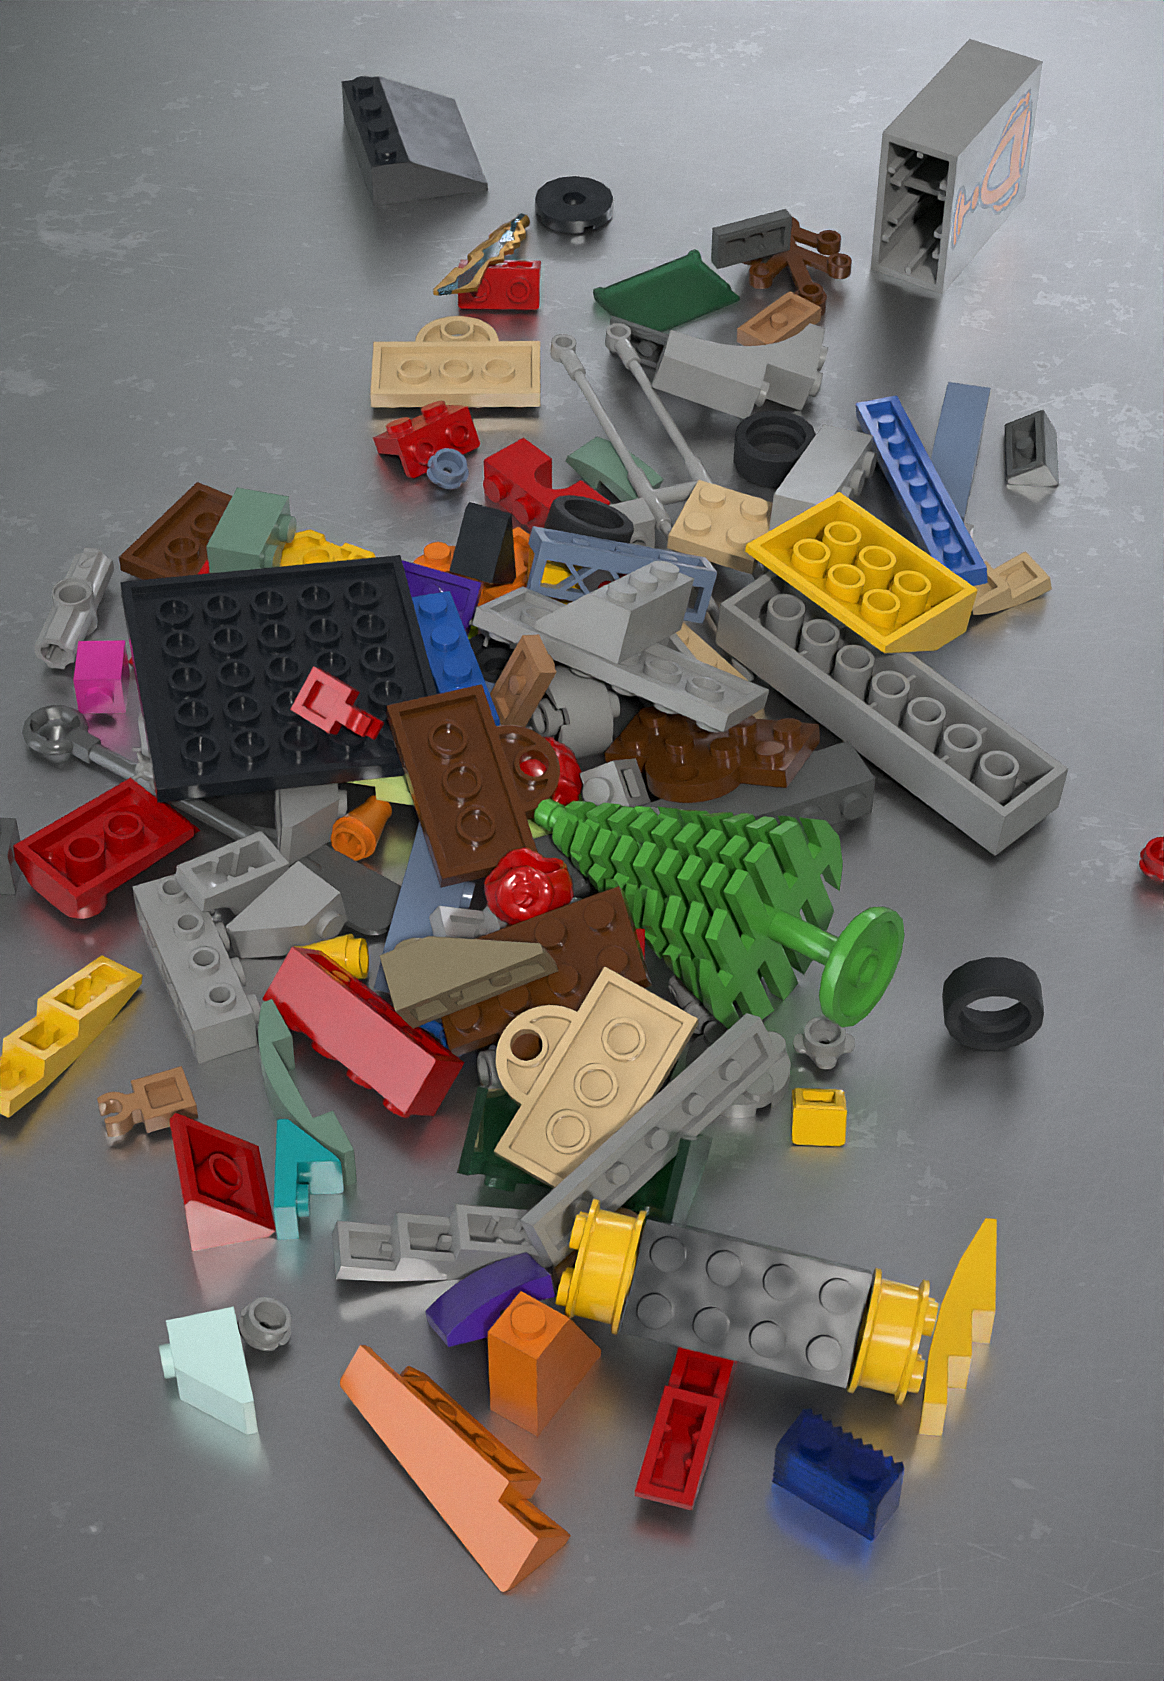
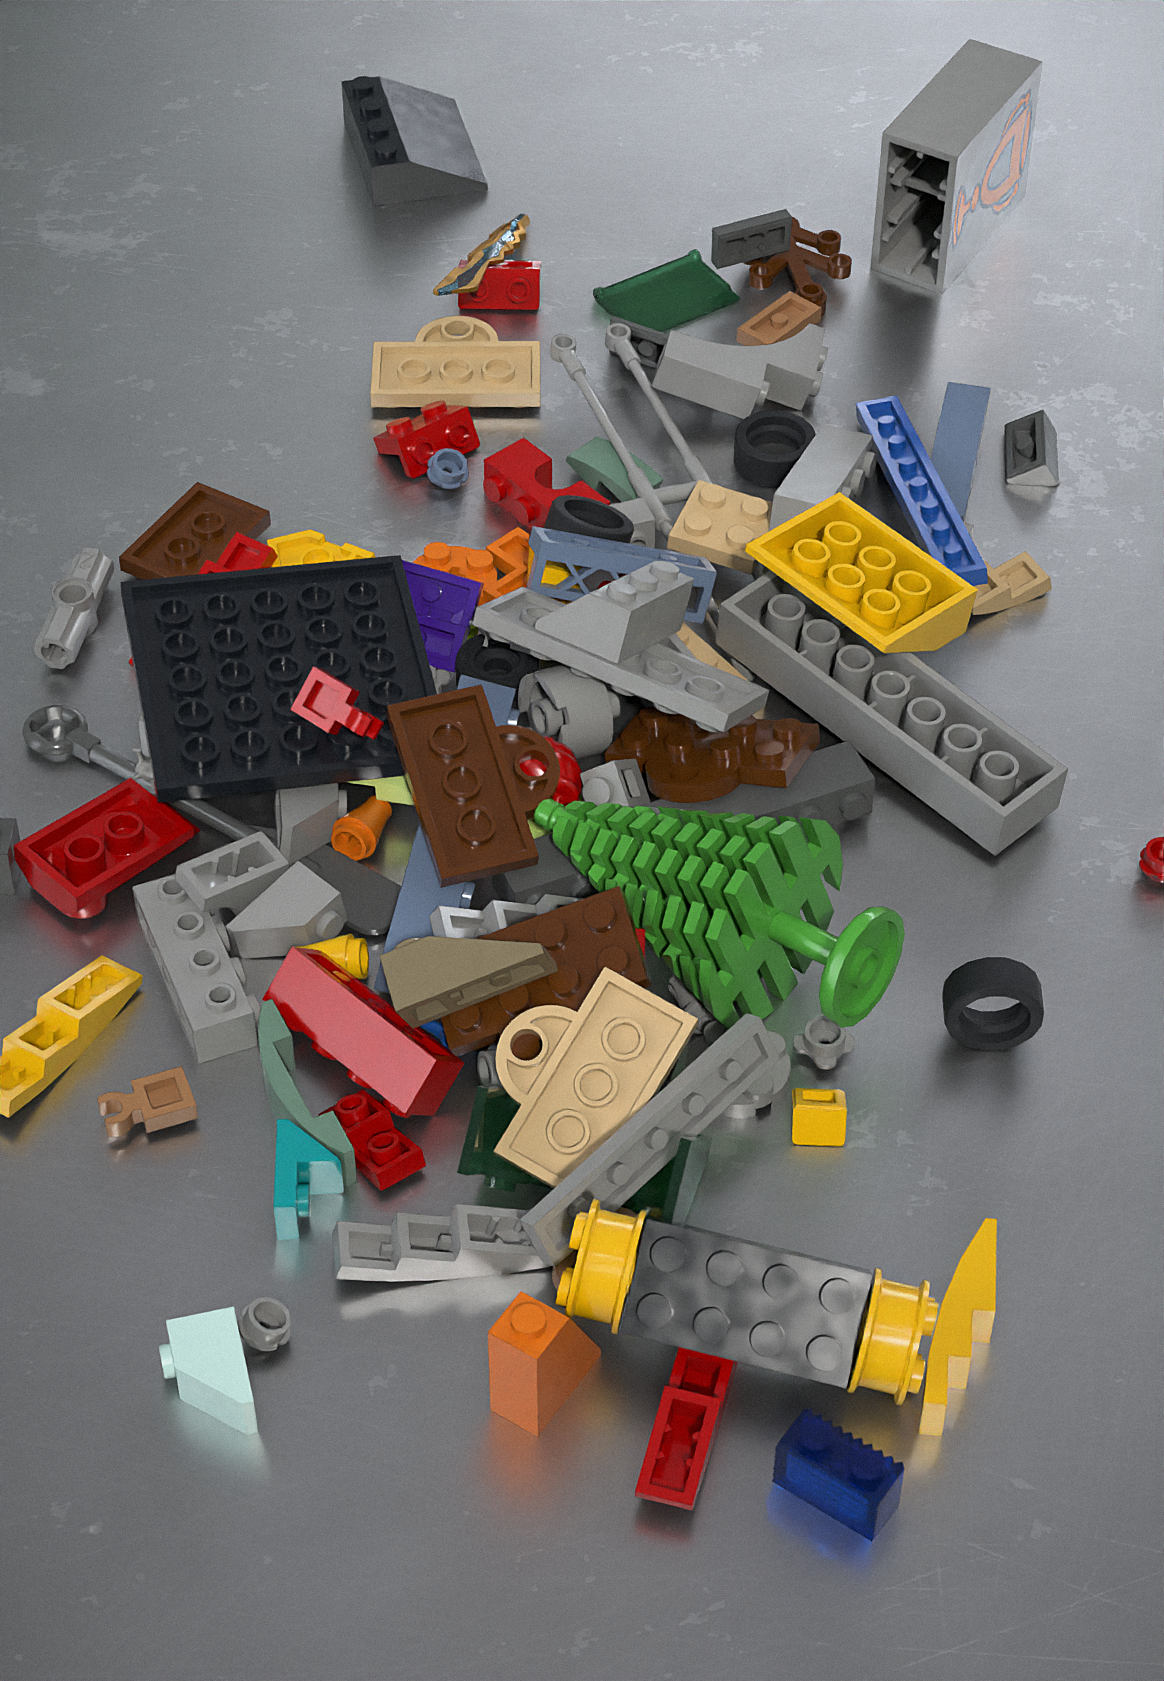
dark pink brick [73,640,130,714] -> none
red slope [169,1113,276,1251] -> none
sand green brick [206,487,296,573] -> none
orange wedge [340,1345,571,1592] -> none
blue plate [412,591,500,726] -> none
dark purple slope [425,1252,555,1347] -> none
black slope [450,502,516,584] -> none
red hair [484,847,573,926] -> none
medium nougat plate [490,634,557,727] -> none
black tile [535,176,614,234] -> none
none -> red slope [318,1090,426,1191]

